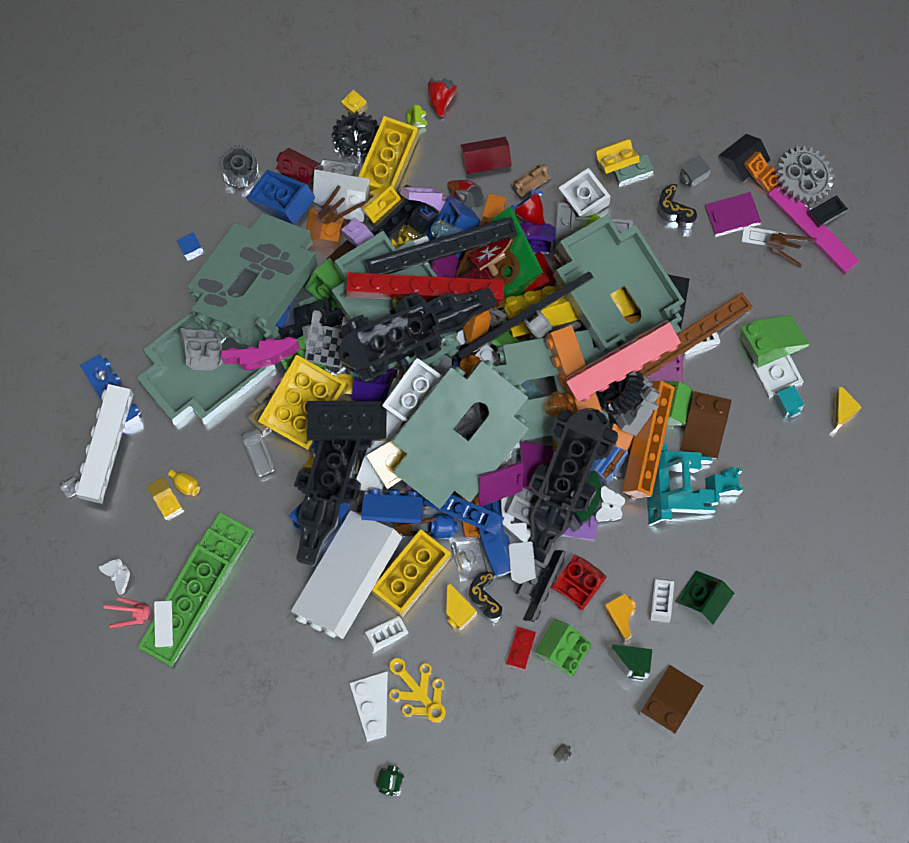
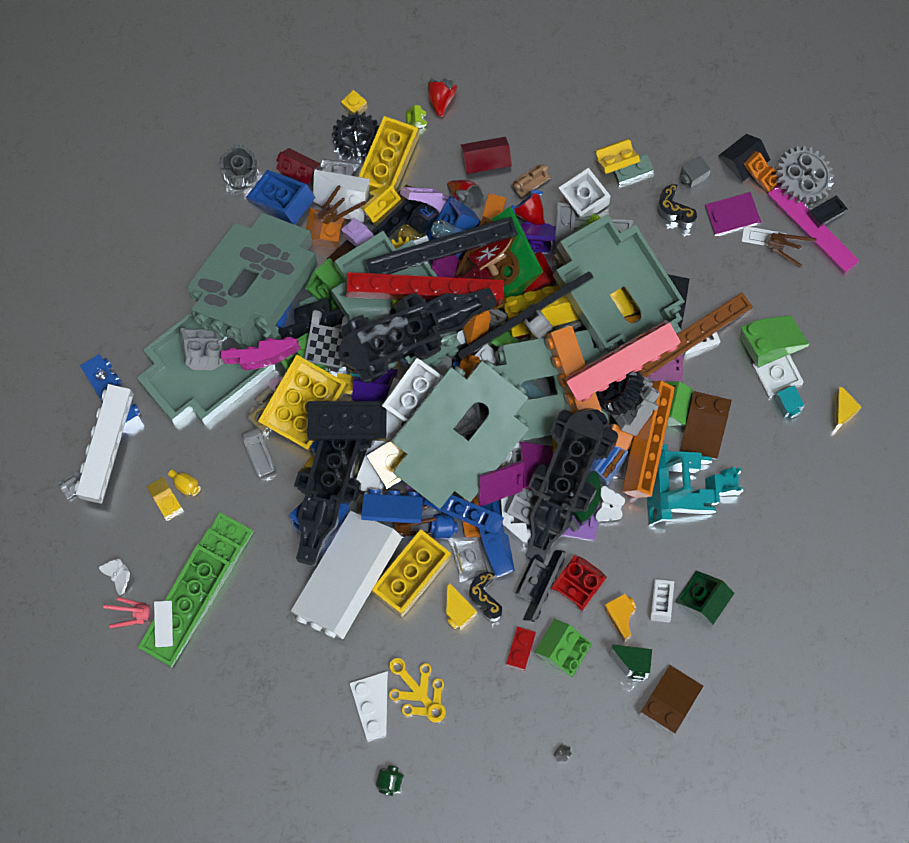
blue tile [177,232,203,258] -> none
clear brick [302,323,327,353] -> none
white slope [363,616,409,653] -> none
white slope [508,542,536,584] -> none
clear orange brick [545,392,572,417] -> none

